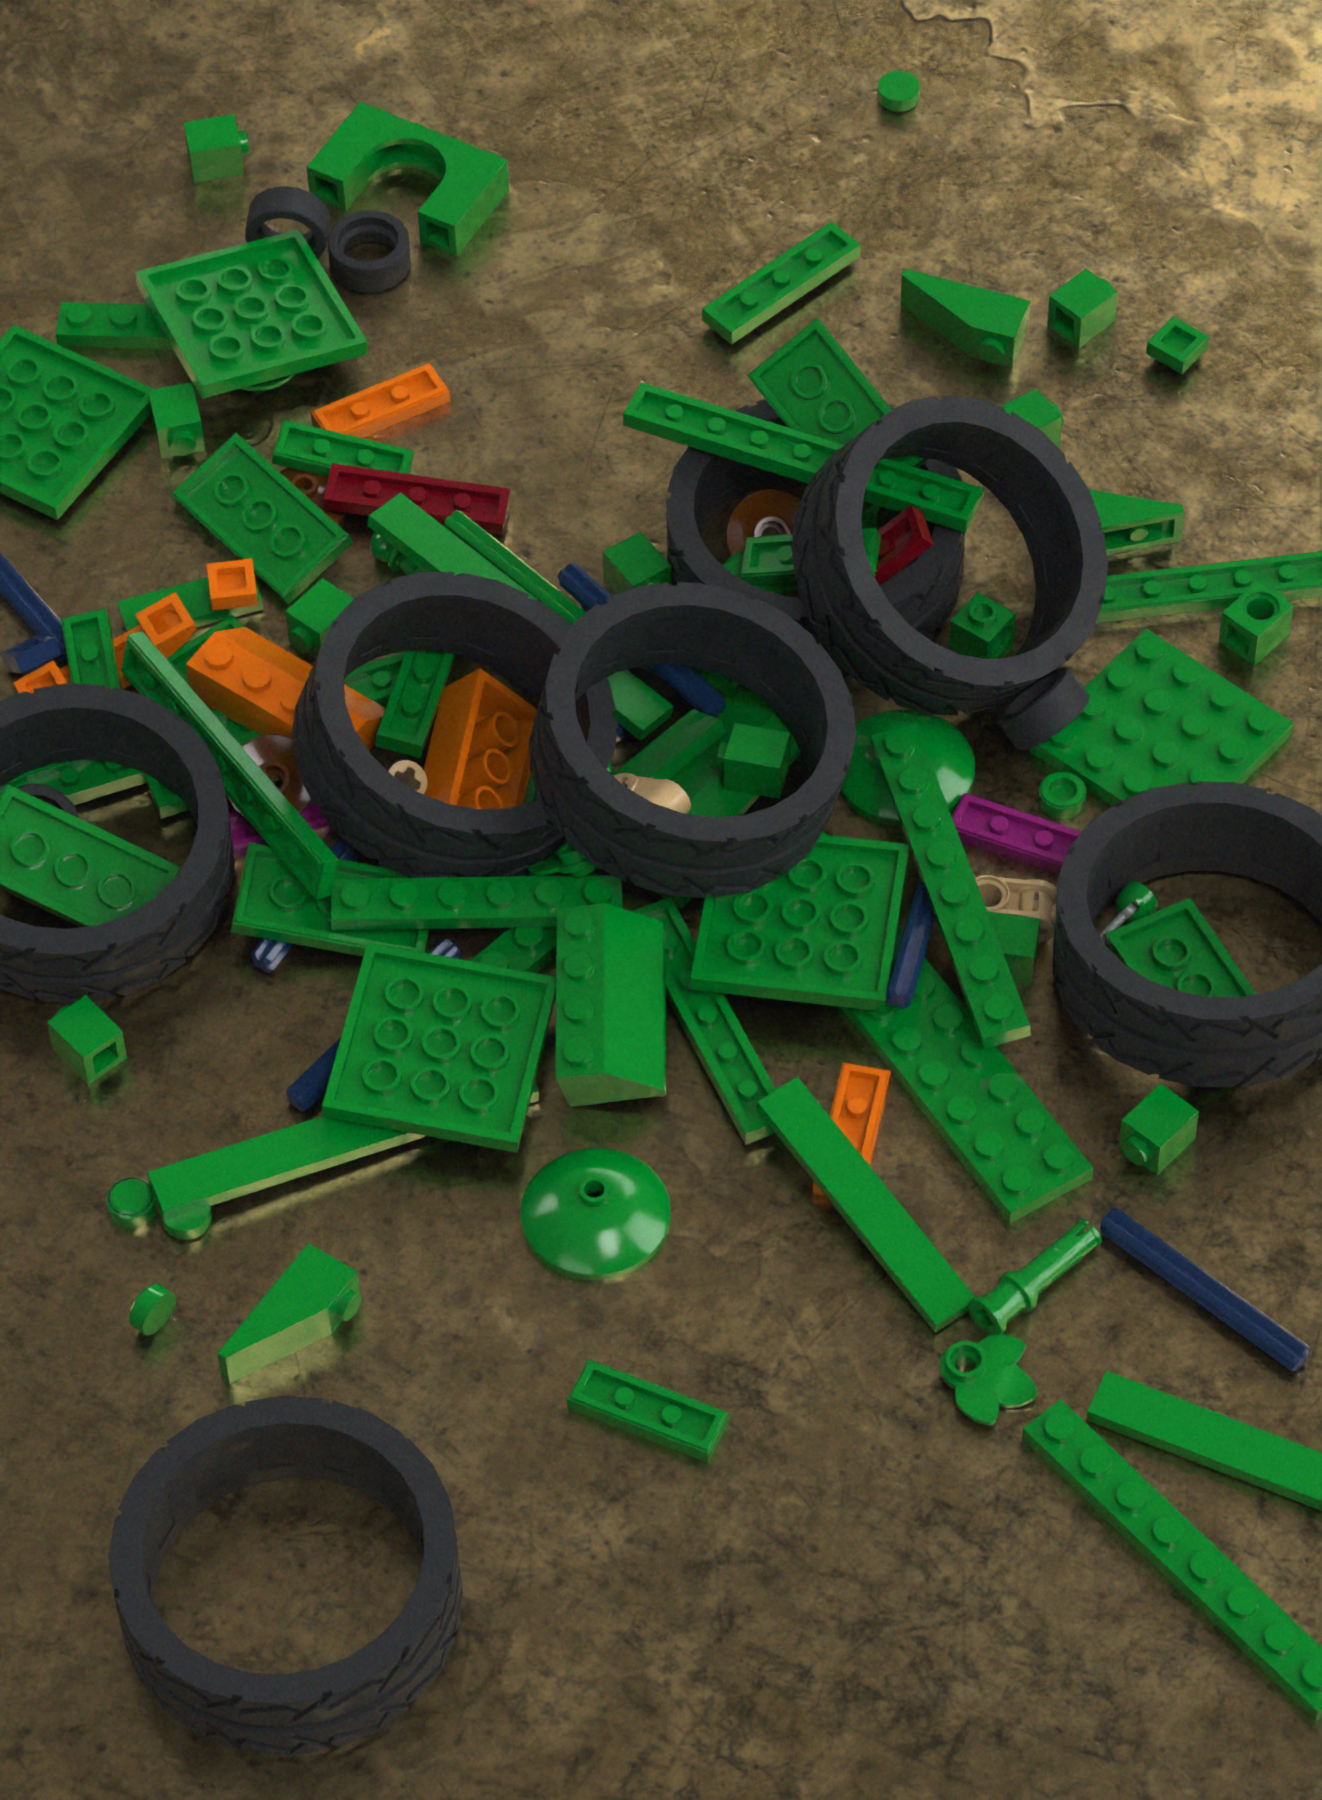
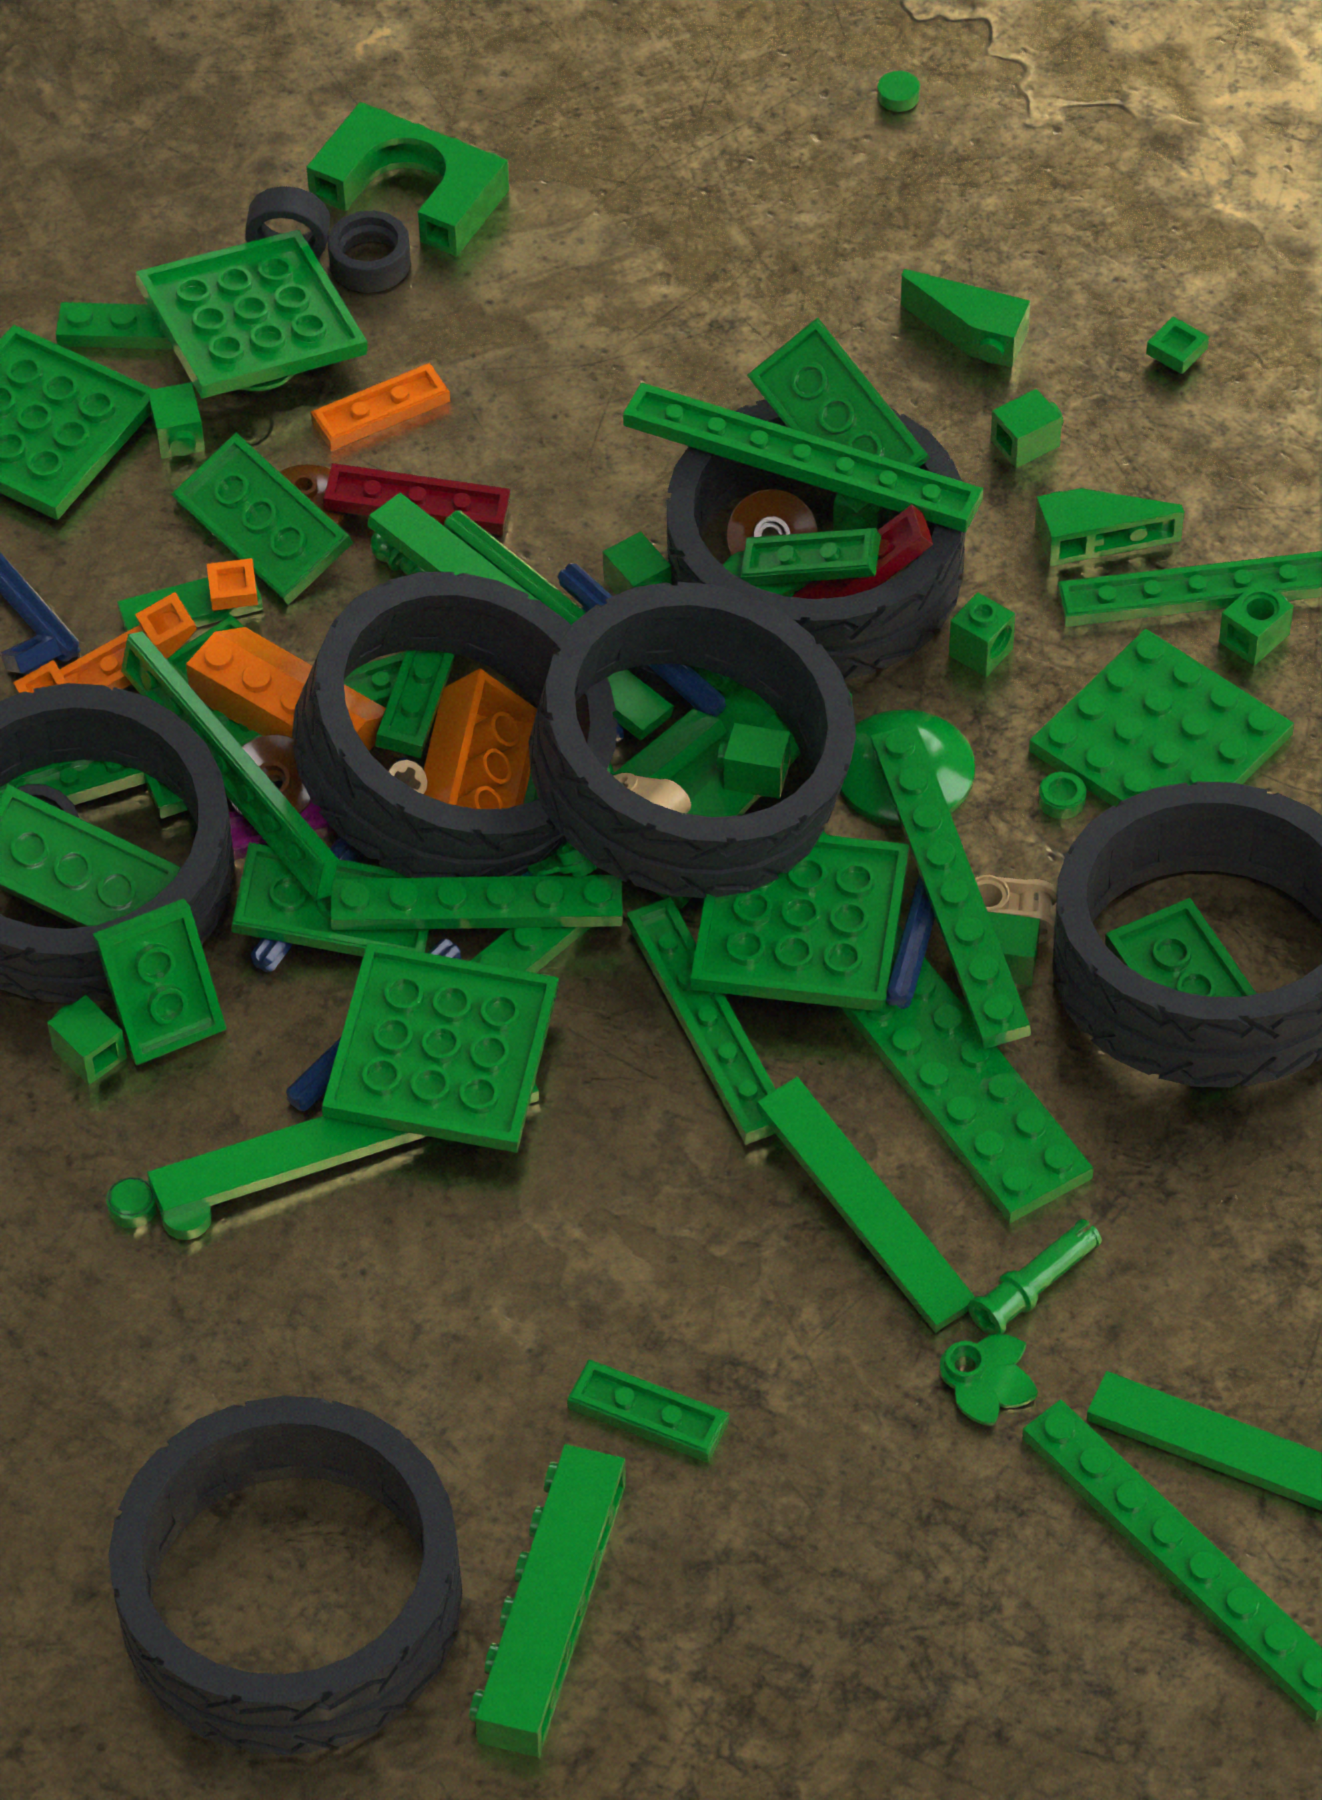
green tile [61,608,122,690] -> none
green piece [129,1283,176,1336] -> none
green brick [183,114,250,183] -> none
green slope [217,1243,362,1384] -> none
green tile [272,420,414,477] -> none
green brick [285,578,354,658] -> none
green dish [520,1148,671,1280] -> none
green slope [556,903,666,1107] -> none
green plate [702,221,861,344] -> none
black tyre [791,396,1108,716] -> none
orange tile [813,1062,891,1196] -> none
magenta tile [952,793,1082,875] -> none
black tyre [997,667,1090,751] -> none
green brick [1047,268,1118,348] -> none
green hinge [1099,880,1158,943] -> none
dark blue axle [1100,1208,1310,1371] -> none
green brick [1119,1083,1199,1175] -> none
none -> green plate [93,898,227,1065]
none -> green brick [469,1444,626,1758]

